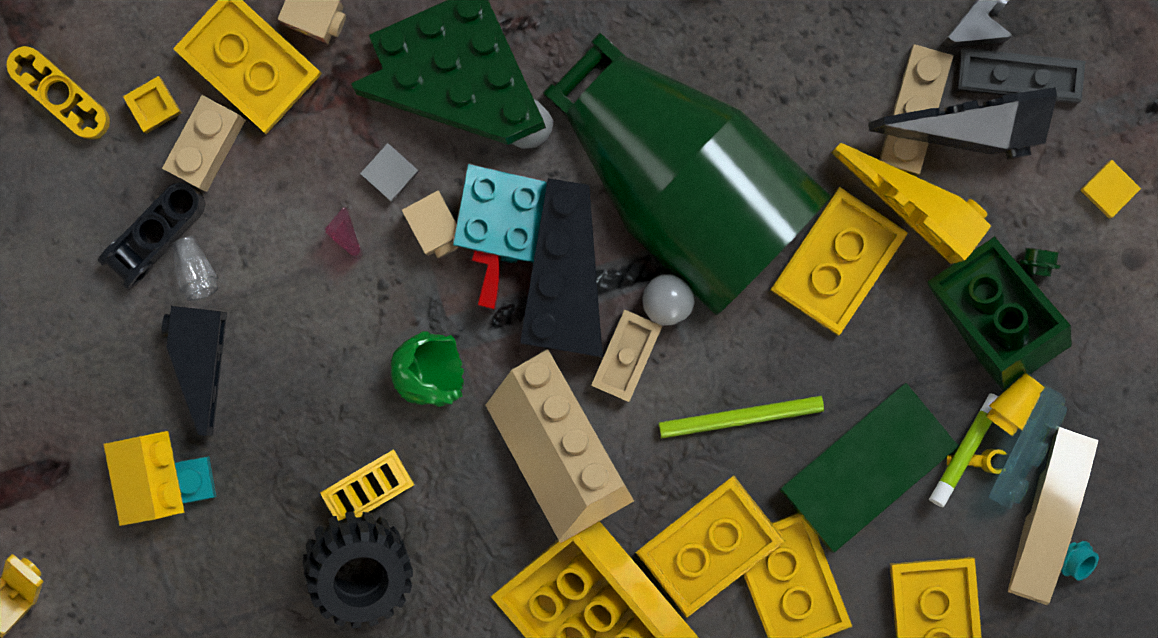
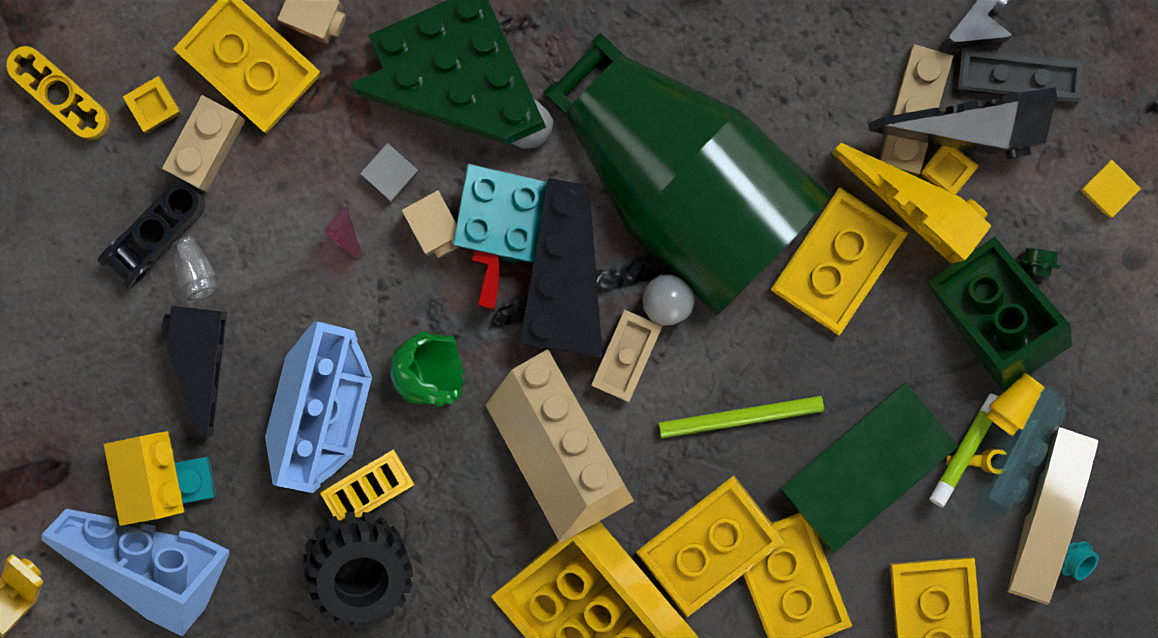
none -> light blue wedge [42,509,229,636]
none -> light blue wedge [265,321,372,493]
none -> yellow tile [920,145,979,195]

